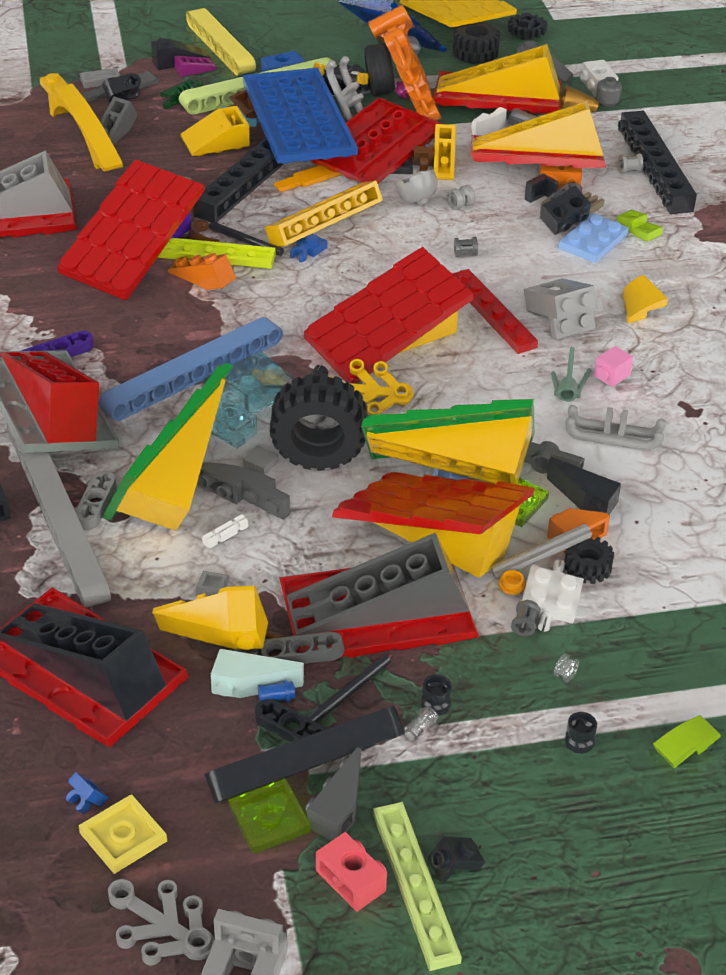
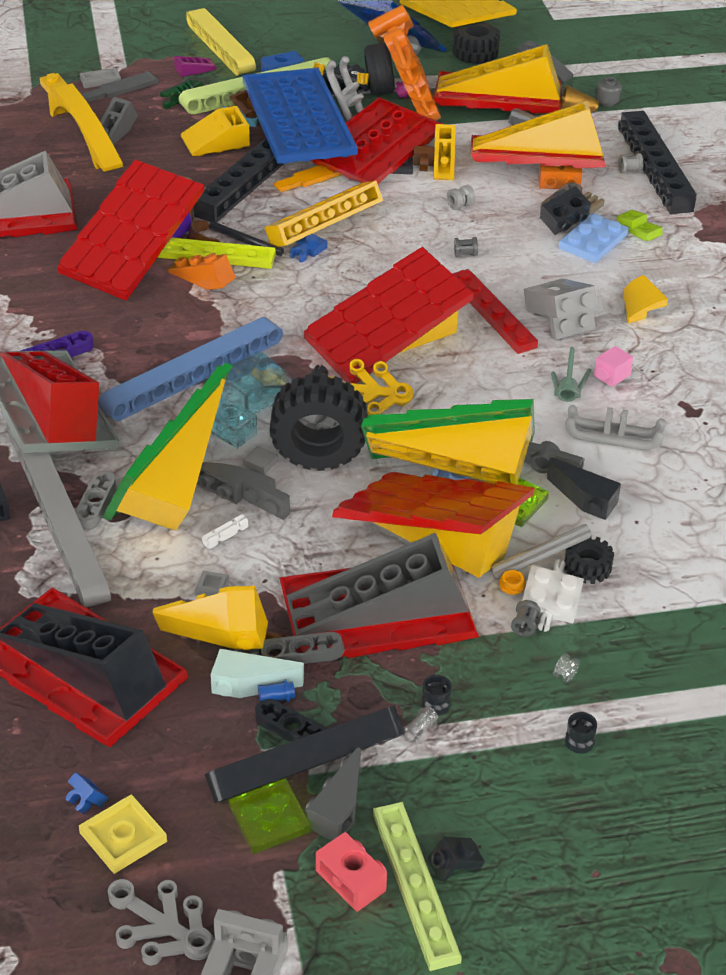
black piece [102,73,141,102] -> none
black slope [151,38,211,70] -> none
black bar [307,654,391,723] -> none
light grey cylinder [395,169,438,205] -> none
white slope [471,107,507,135] -> none
black gear [508,13,547,39] -> none
black bracket [524,173,558,203] -> none
orange slope [547,508,610,553] -> none
white brick [580,60,618,97] -> none
lime slope [653,715,721,769] -> none

